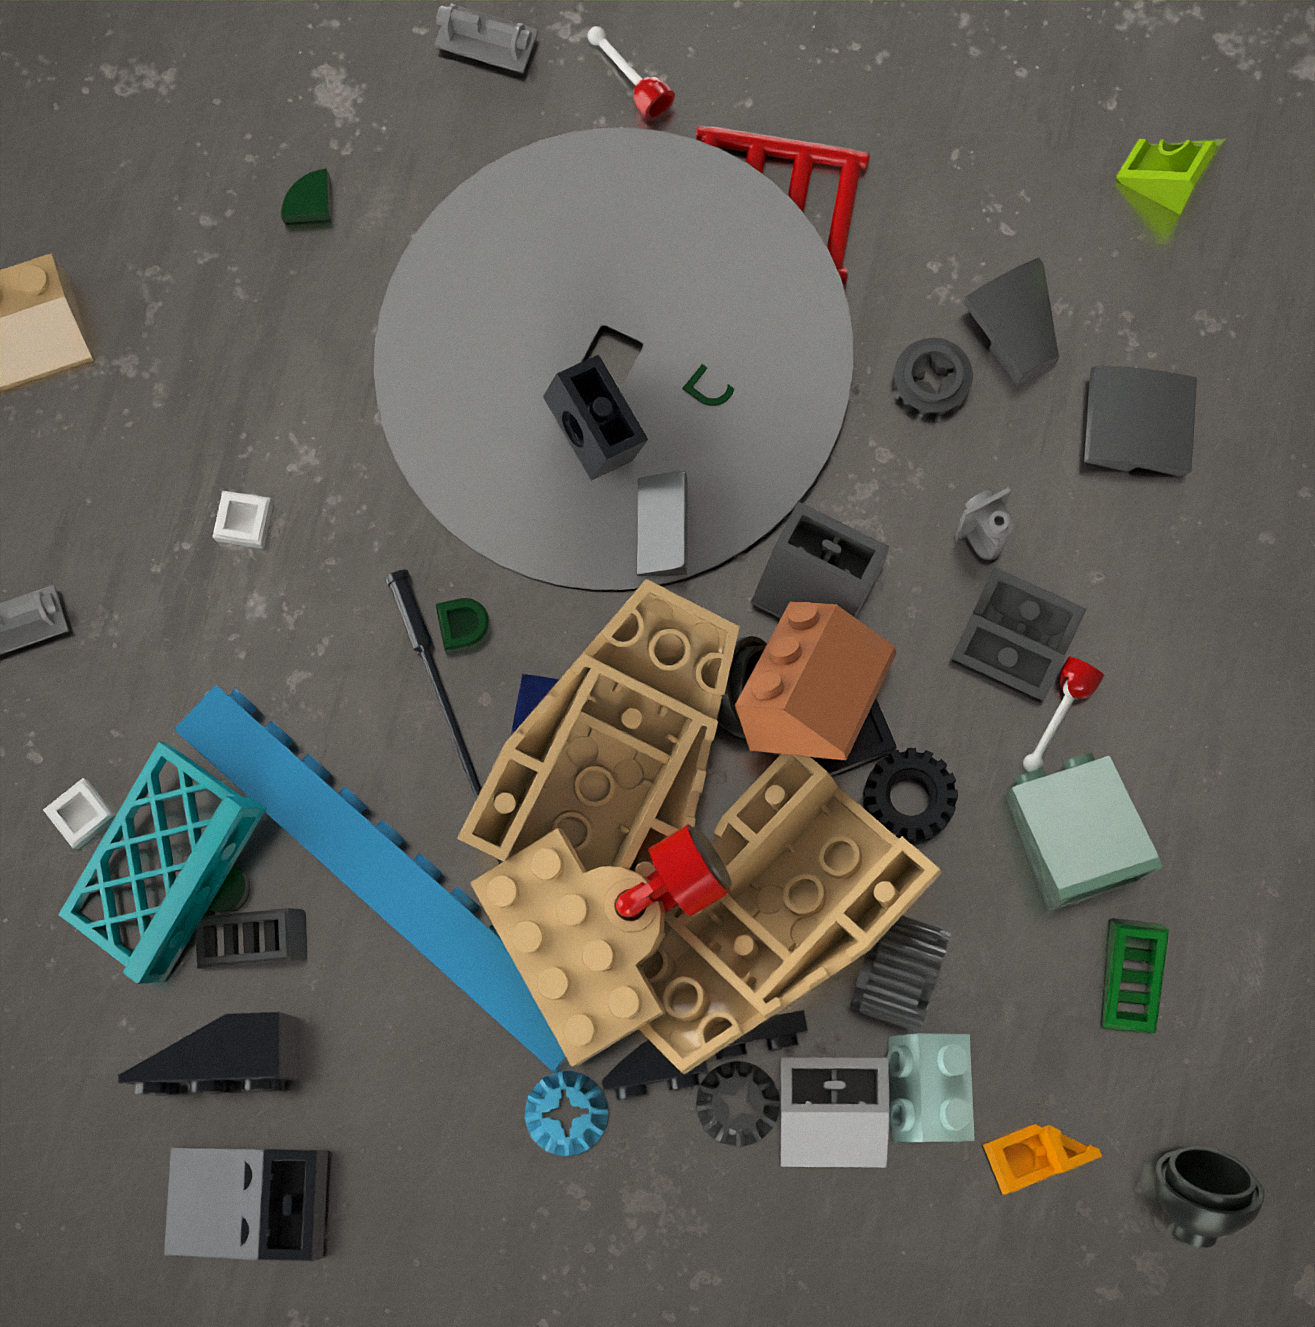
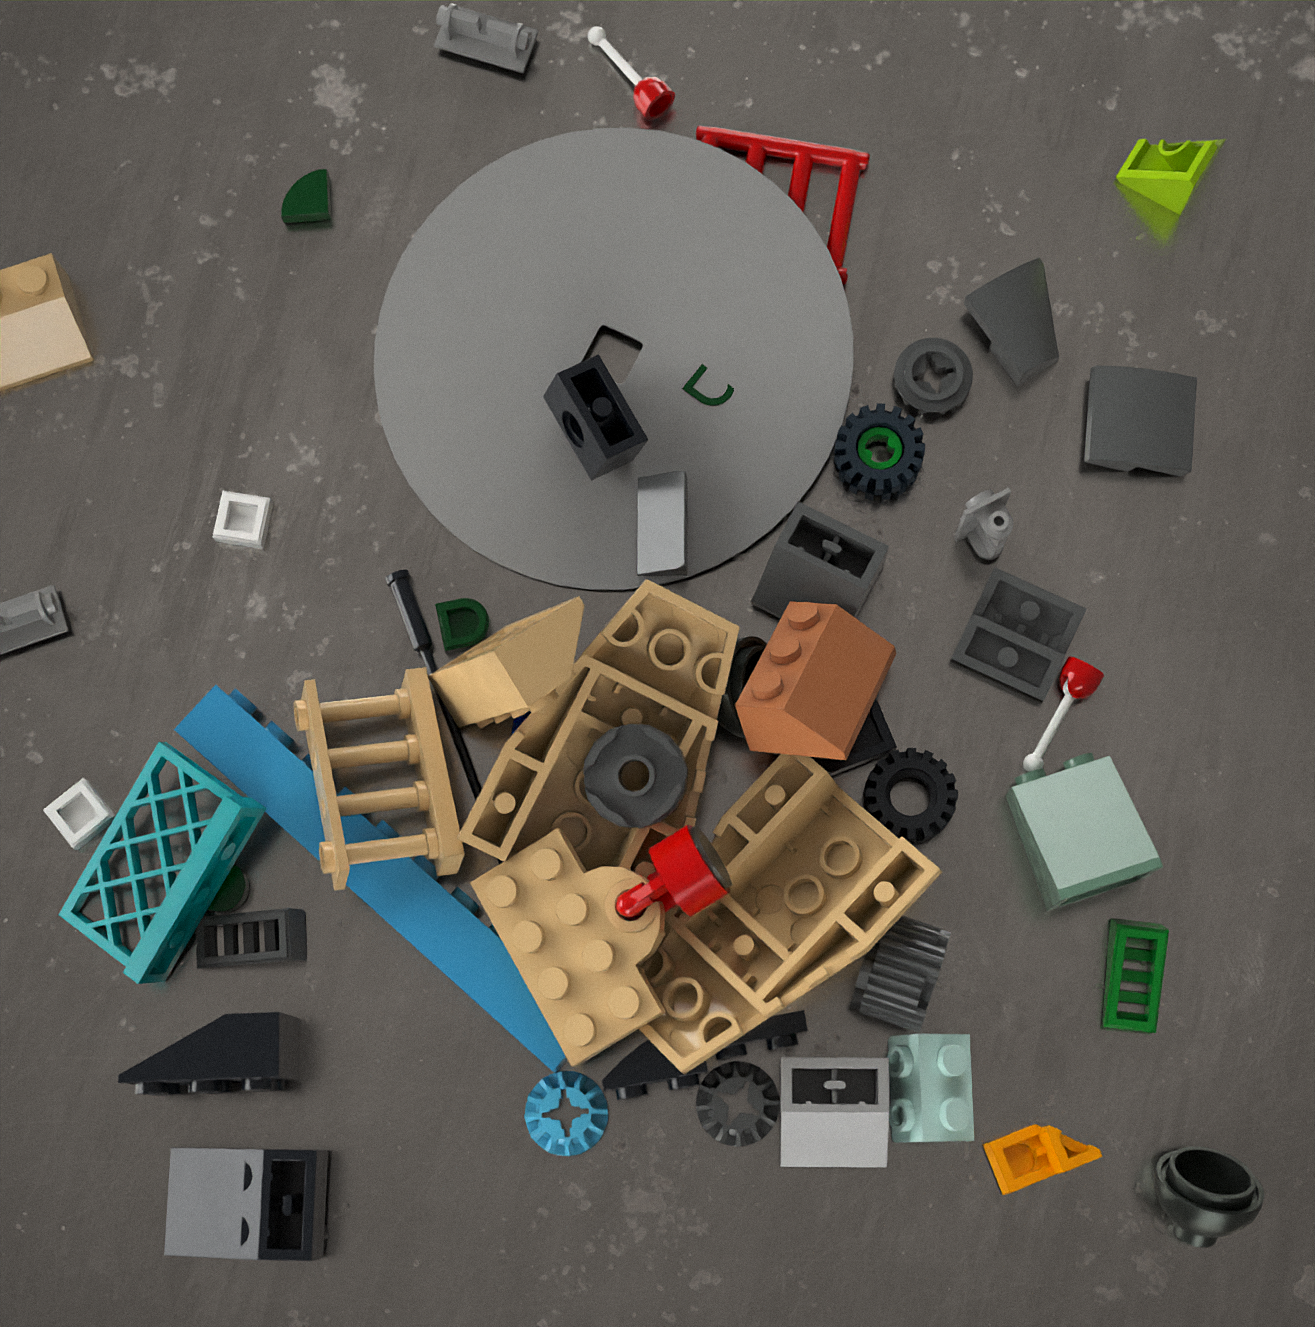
none -> tan fence [294,667,465,891]
none -> tan slope [428,596,585,729]
none -> dark grey tile [583,724,688,828]
none -> black bush [834,403,925,500]

